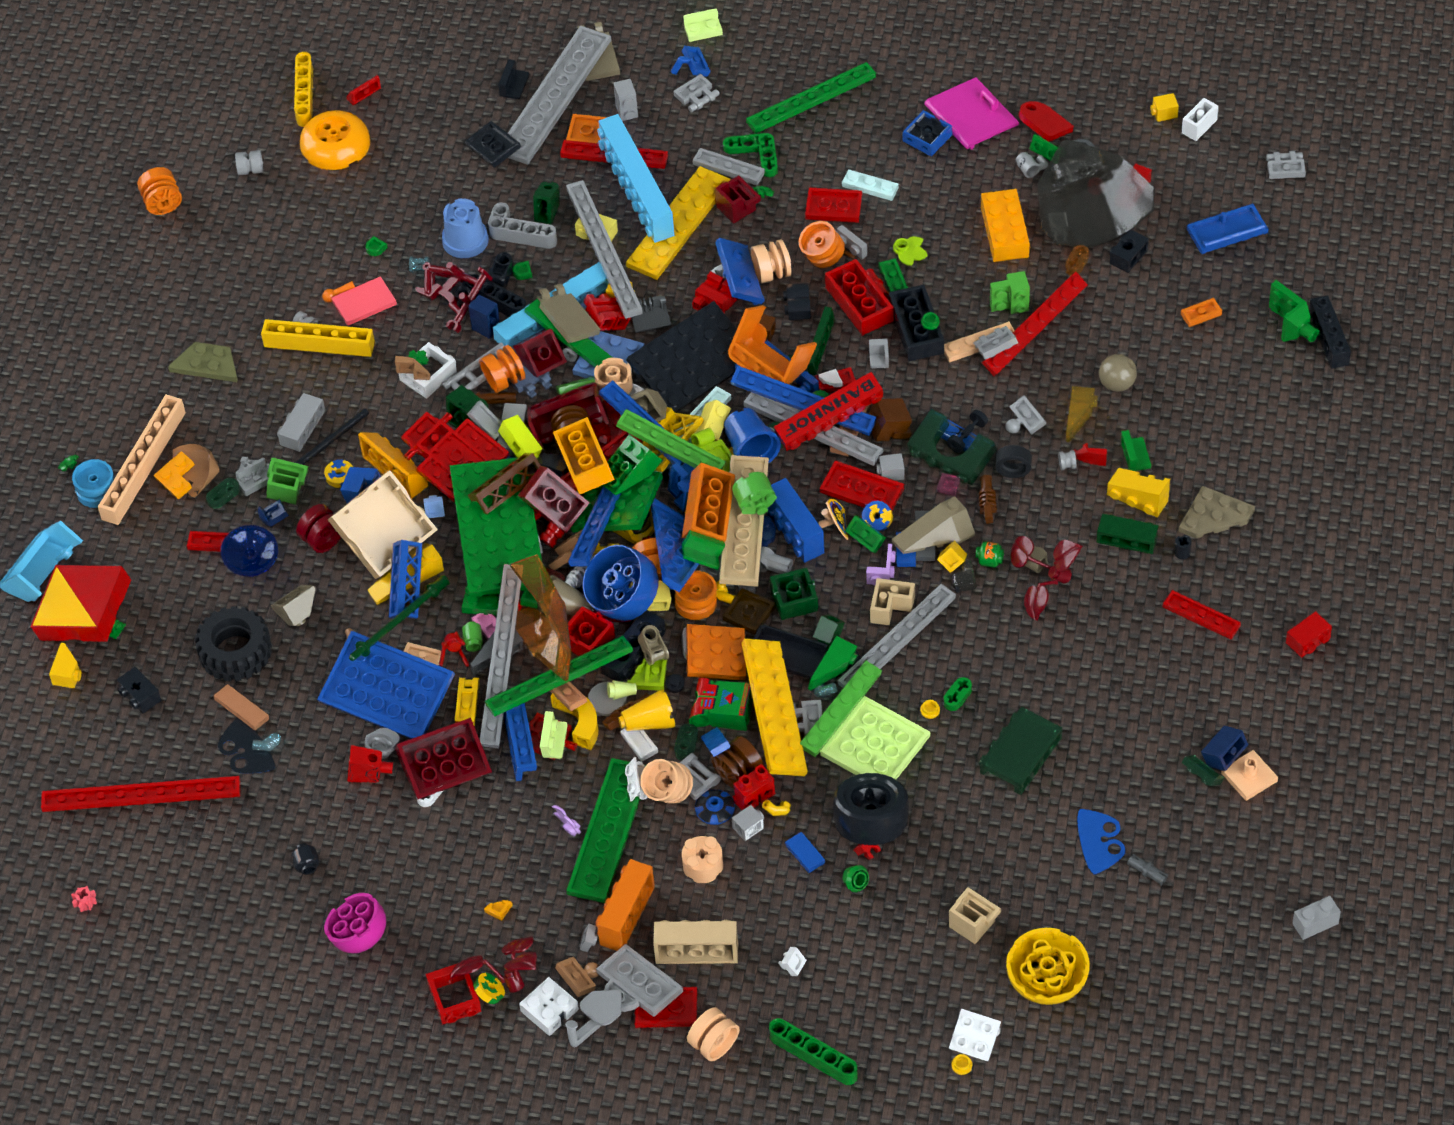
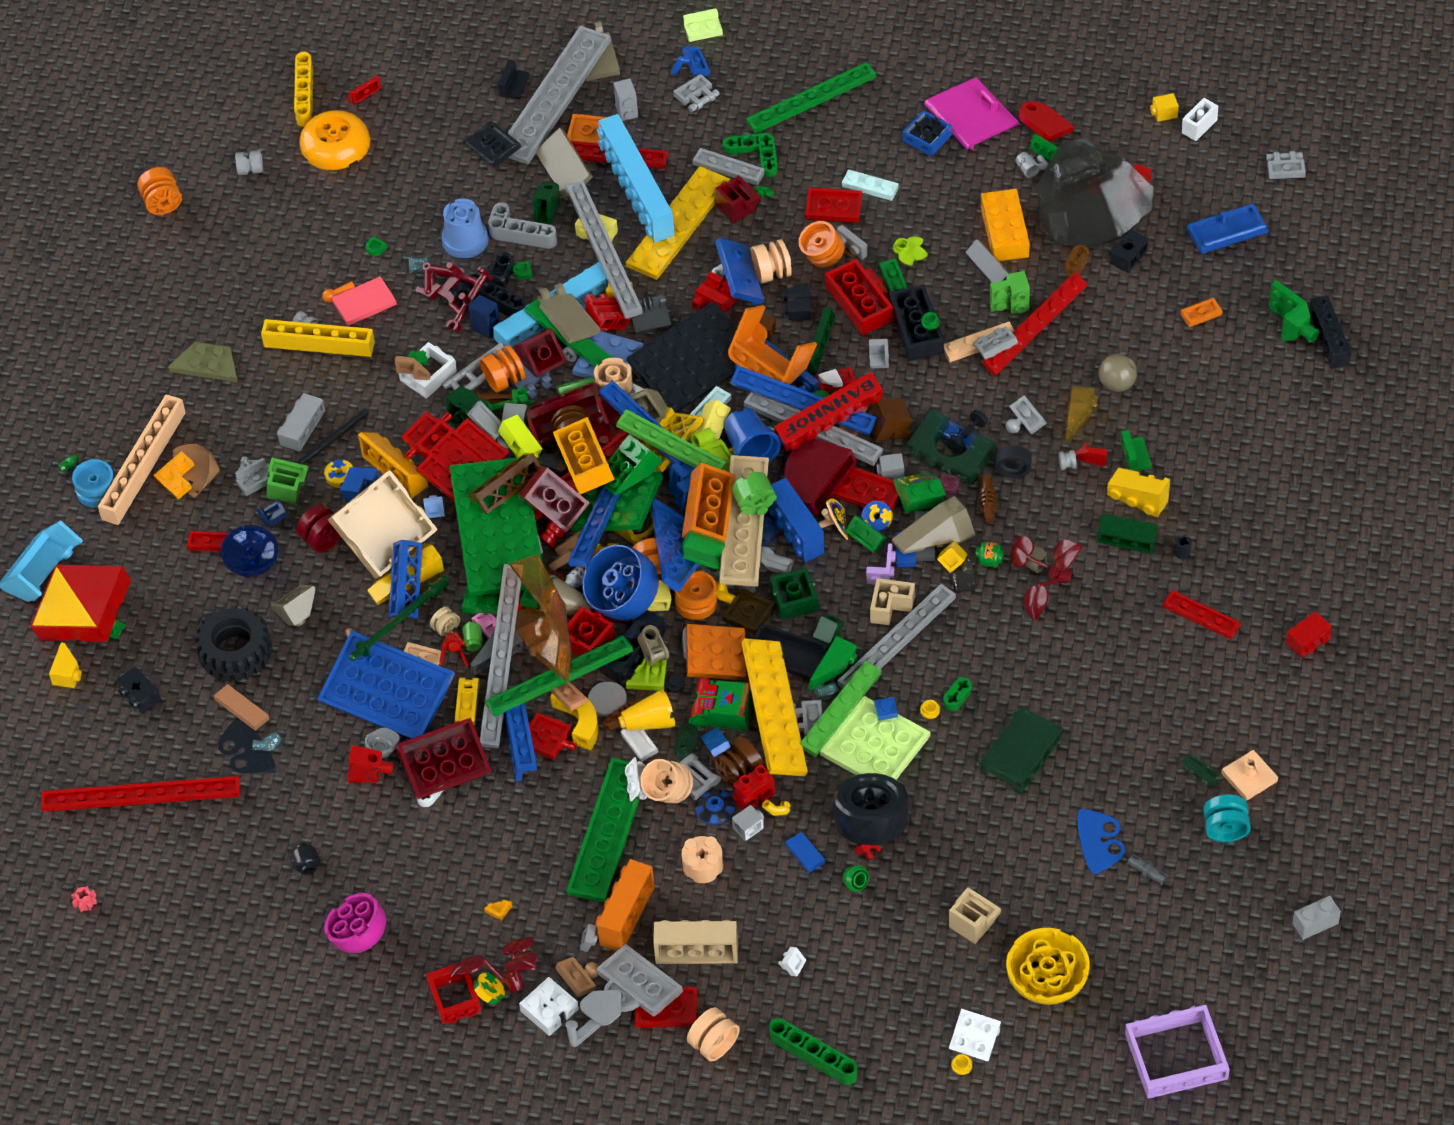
clear green plate [206,478,240,509] -> none
yellowish green bracket [540,711,568,759] -> none
lavender plate [552,805,581,837] -> none
yellowish green cone [607,680,637,700] -> none
dark tan plate [1179,486,1255,538] -> none
dark blue brick [1201,725,1249,771] -> none
none -> tan wheel [430,607,460,637]
none -> green bar [486,387,532,412]
none -> tile [536,128,593,201]
none -> dark red brick [784,439,857,516]
none -> blue plate [874,697,898,721]
none -> green slope [893,472,946,513]
none -> tile [966,239,1010,283]
none -> lavender window [1125,1005,1230,1099]
none -> teal wheel [1203,795,1251,842]

